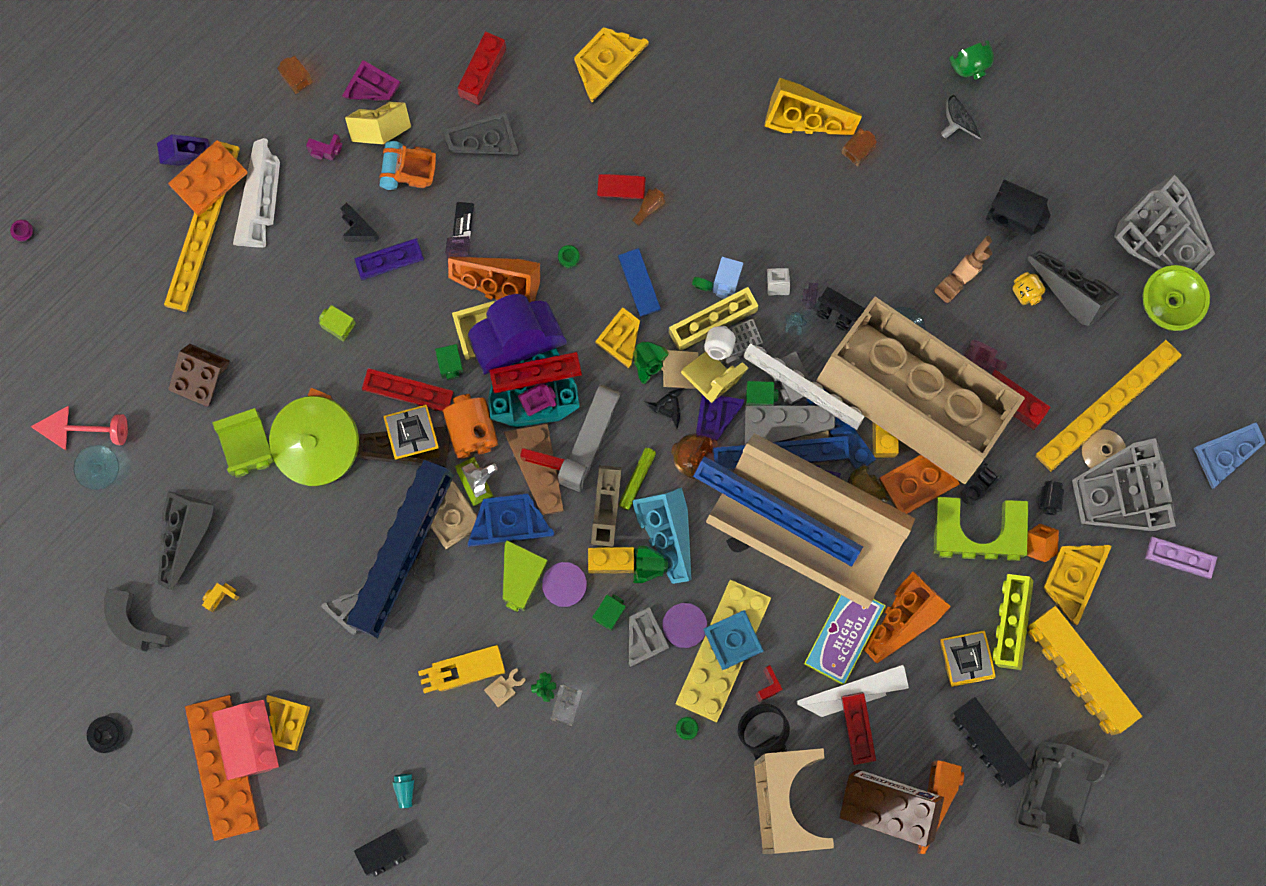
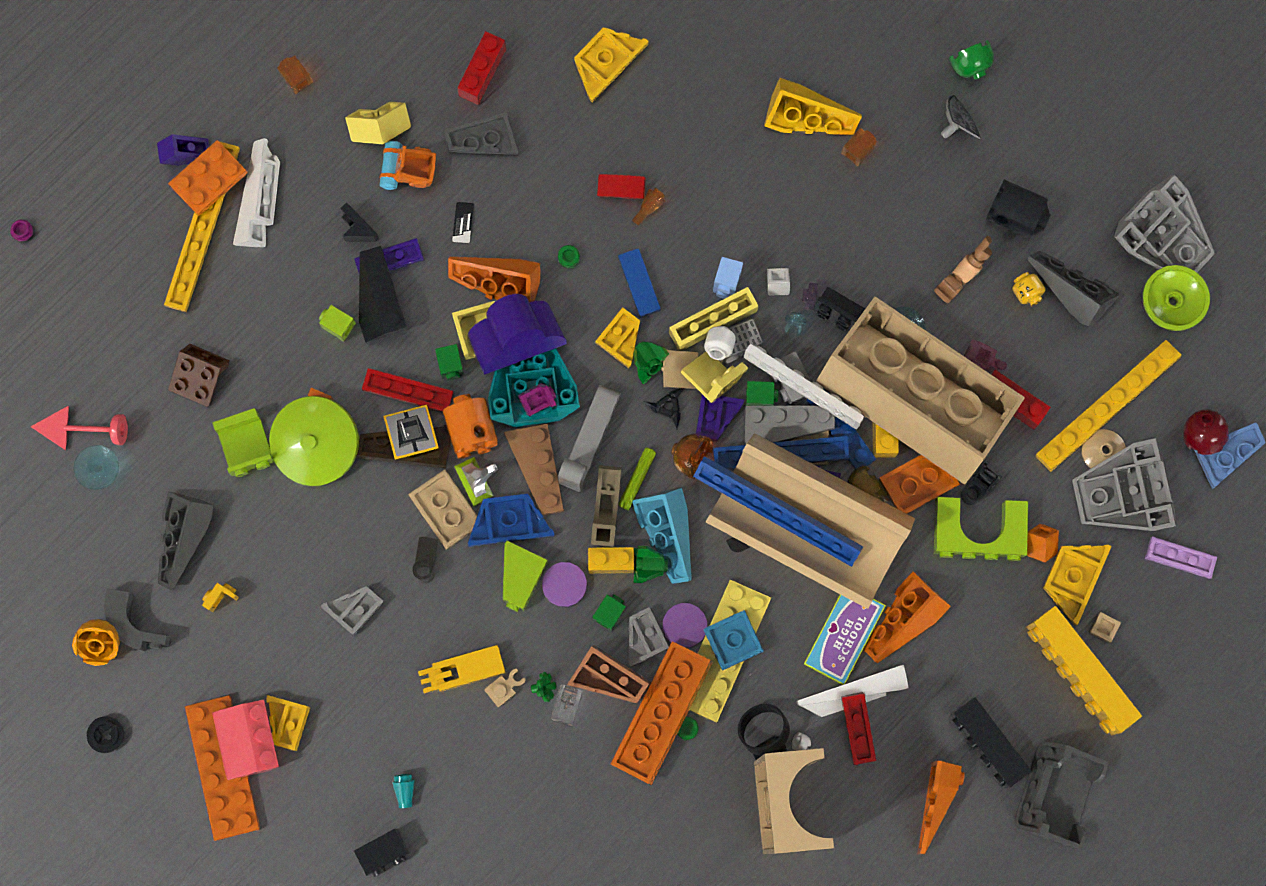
magenta bracket [306,134,342,161] -> none
magenta wing [342,60,401,101] -> none
dark blue brick [346,460,454,639] -> none
clear purple plate [445,236,470,259] -> none
red plate [489,352,582,393] -> none
red tile [520,448,565,471] -> none
green tile [692,277,714,292] -> none
red panel [755,665,783,703] -> none
reddish brown brick [839,769,944,847] -> none
slope [940,630,996,687] -> none
neon yellow brick [993,574,1034,670] -> none
black brick [1039,481,1064,515] -> none
none -> light orange cylinder [72,619,120,666]
none -> black wedge [359,246,408,343]
none -> nougat wedge [567,645,651,703]
none -> orange plate [611,641,713,785]
none -> white hinge [792,732,811,751]
none -> tan plate [1089,612,1121,643]
none -> dark red cylinder [1183,409,1229,455]

